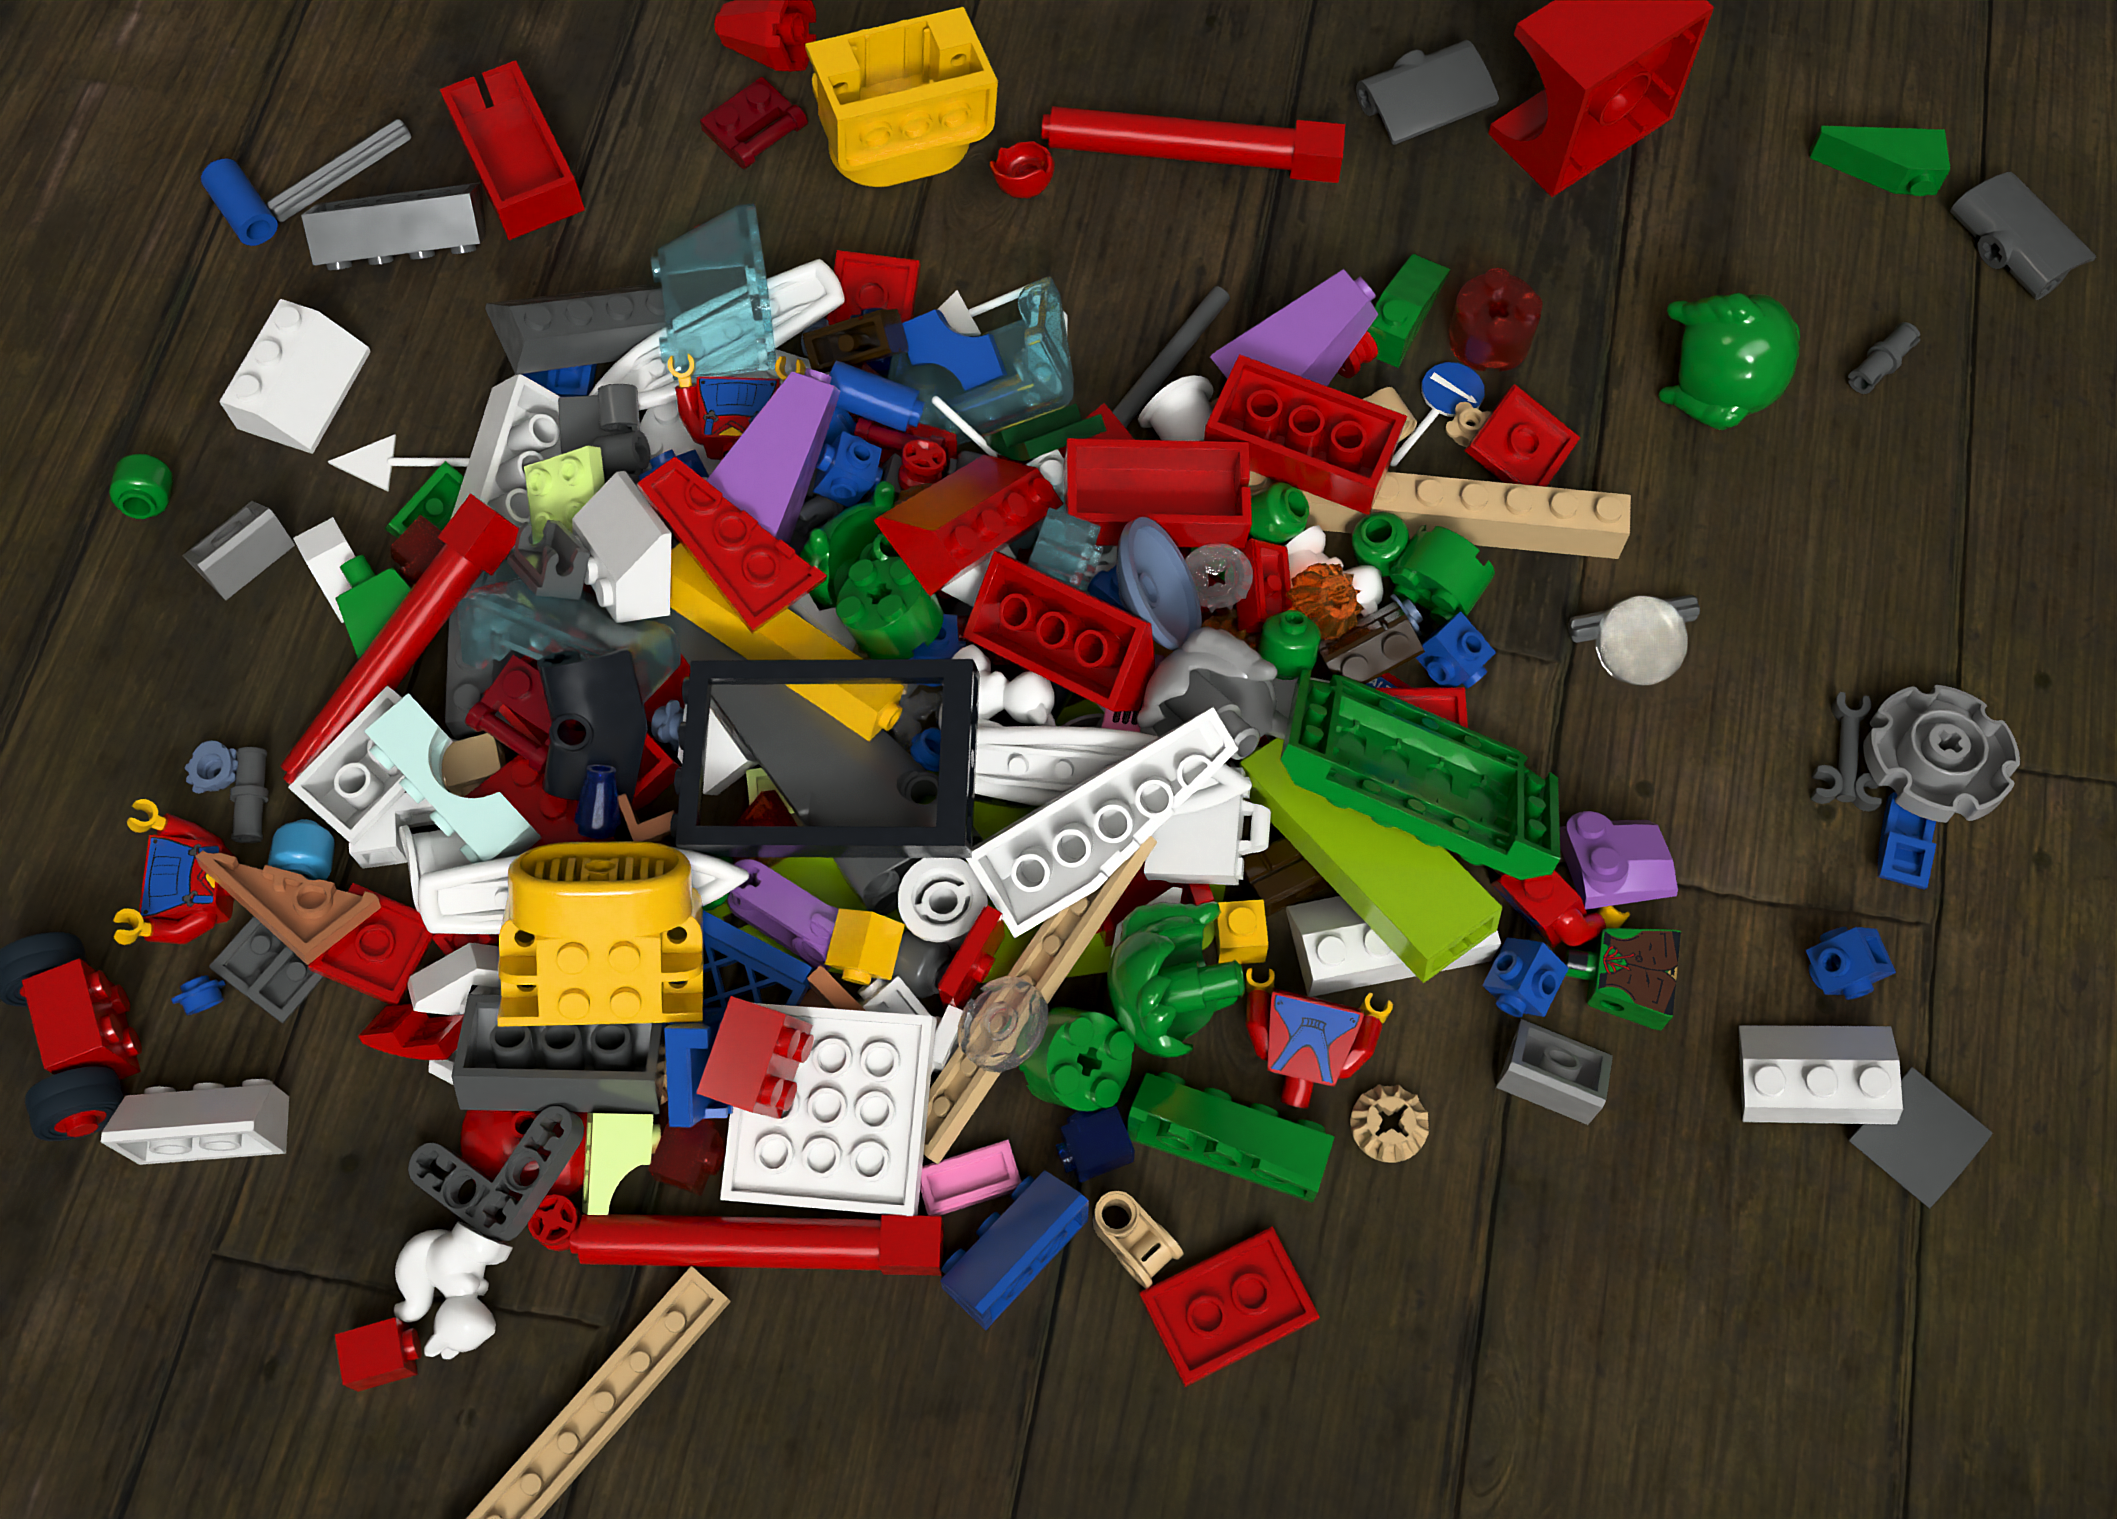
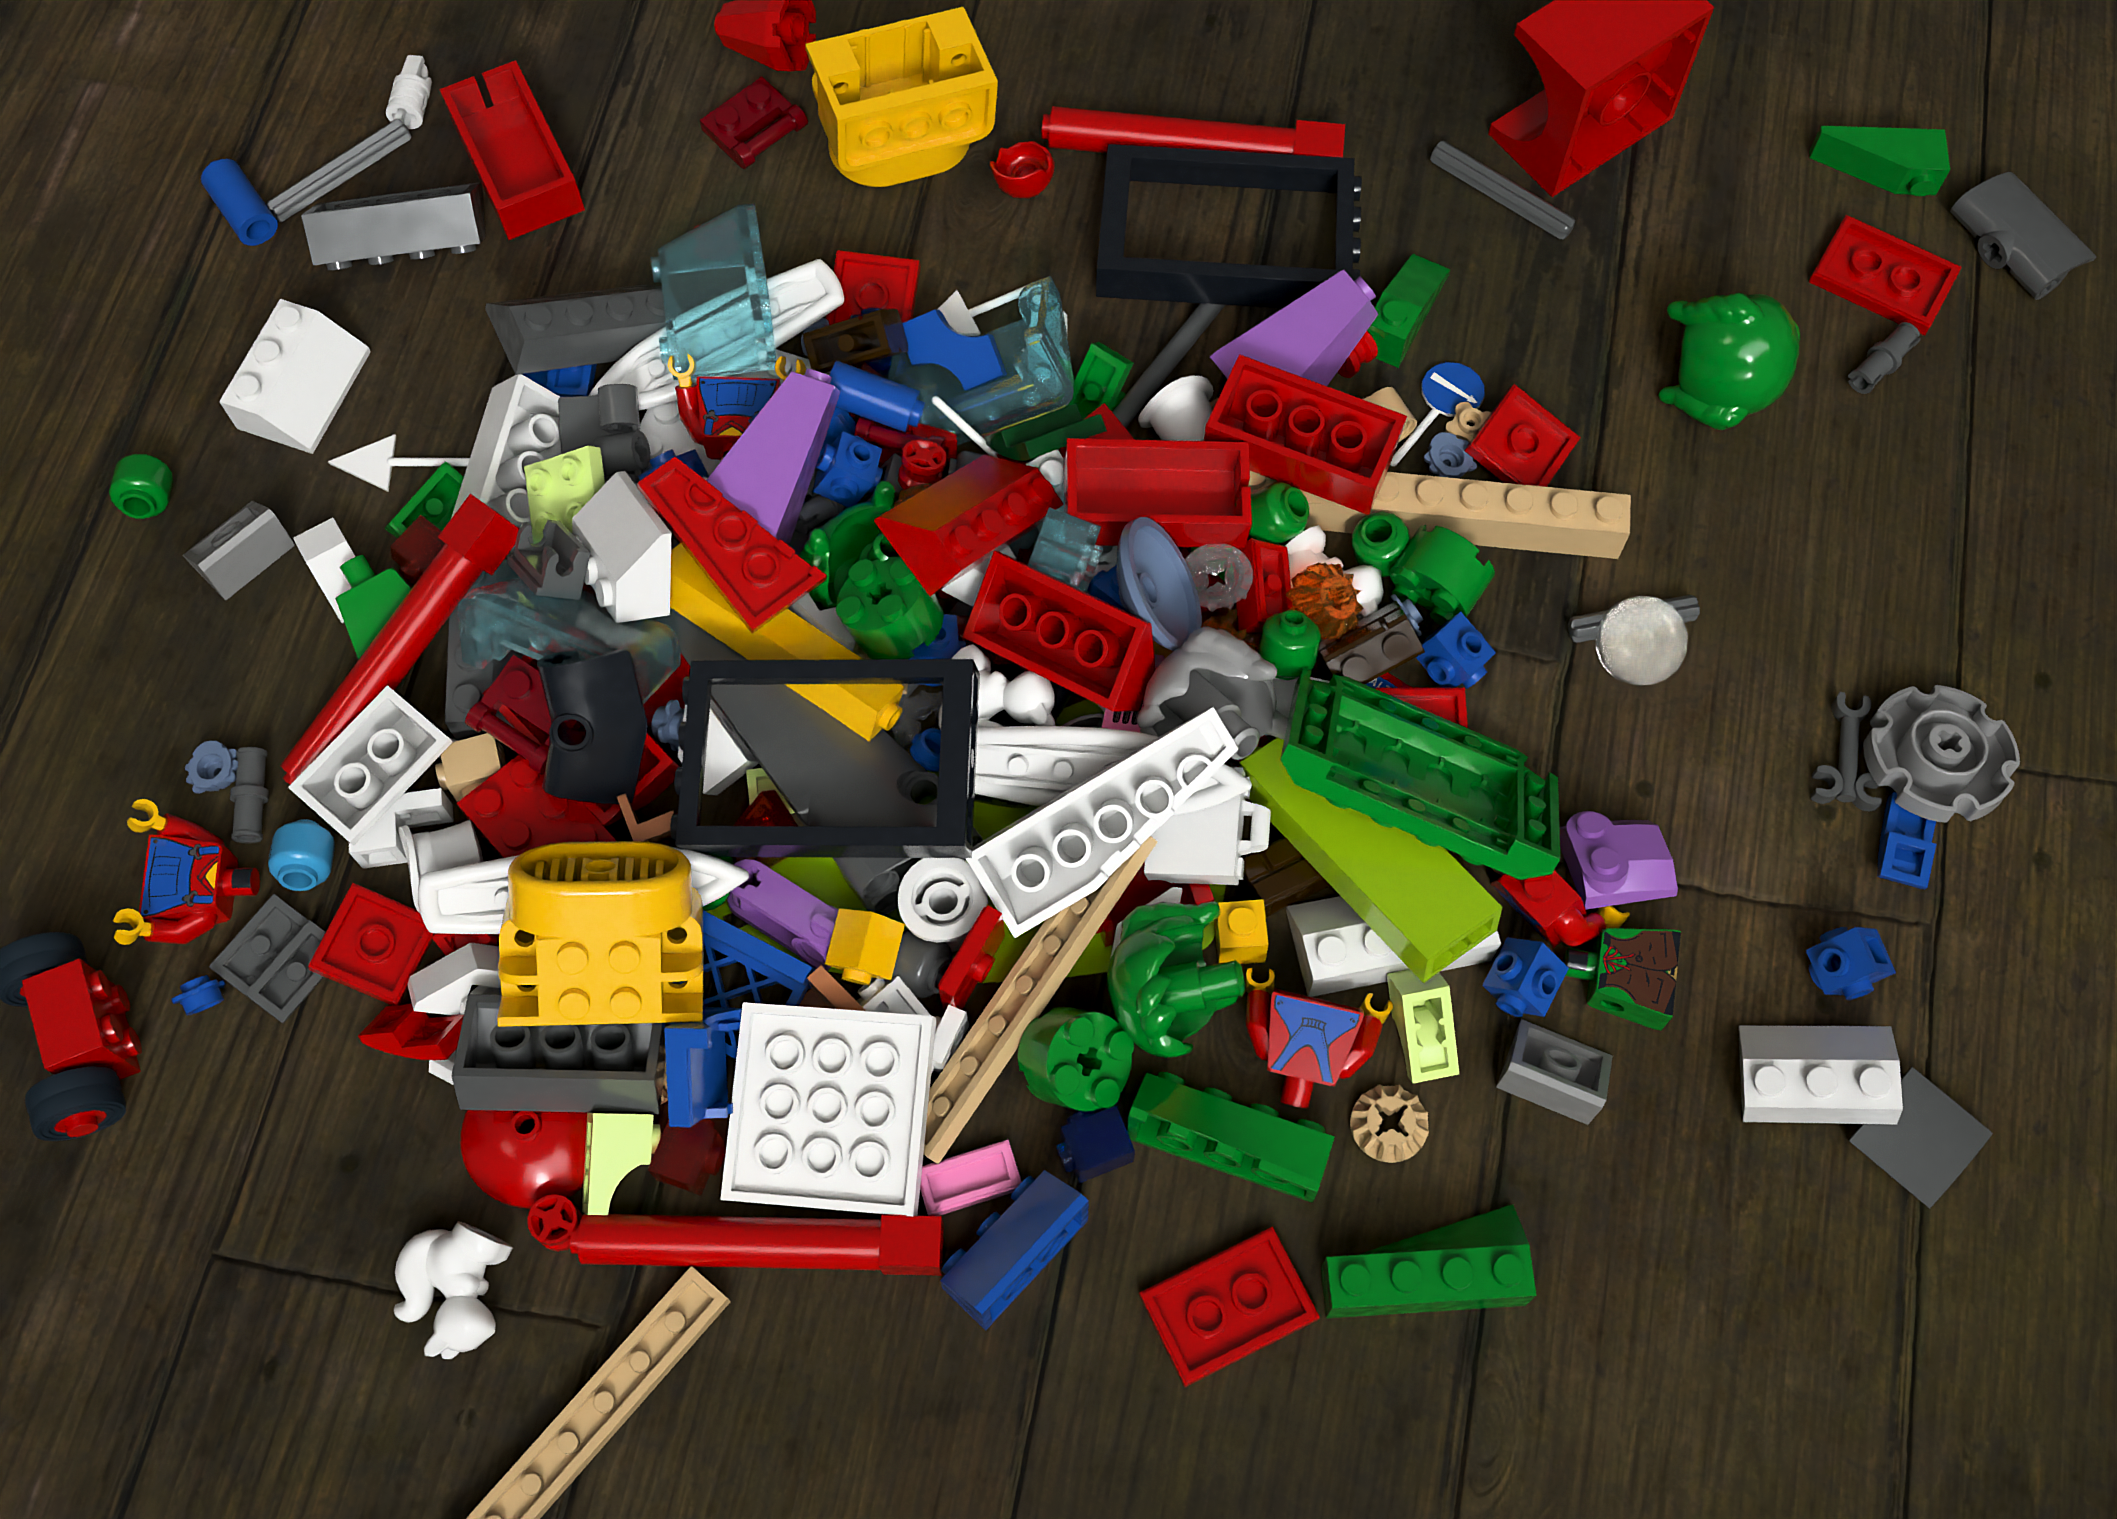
white slope [101,1079,289,1165] -> none
nougat wing [195,851,381,965] -> none
red brick [335,1317,422,1392] -> none
light aqua arch [364,693,542,864] -> none
dark grey beam [408,1106,584,1241] -> none
clear blue cone [573,764,622,839] -> none
red brick [696,996,814,1119] -> none
clear tile [958,976,1048,1073] -> none
tan piece [1092,1191,1183,1289] -> none
dark grey panel [1356,40,1499,145] -> none
clear red brick [1449,268,1543,372] -> none
none -> white hinge [386,55,432,129]
none -> green slope [1062,342,1134,420]
none -> black window [1096,144,1362,308]
none -> green wedge [1321,1204,1537,1318]
none -> yellowish green arch [1387,969,1459,1084]
none -> sand blue animal [1424,432,1477,478]
none -> dark grey axle [1430,141,1575,240]
none -> red tile [1809,215,1962,336]

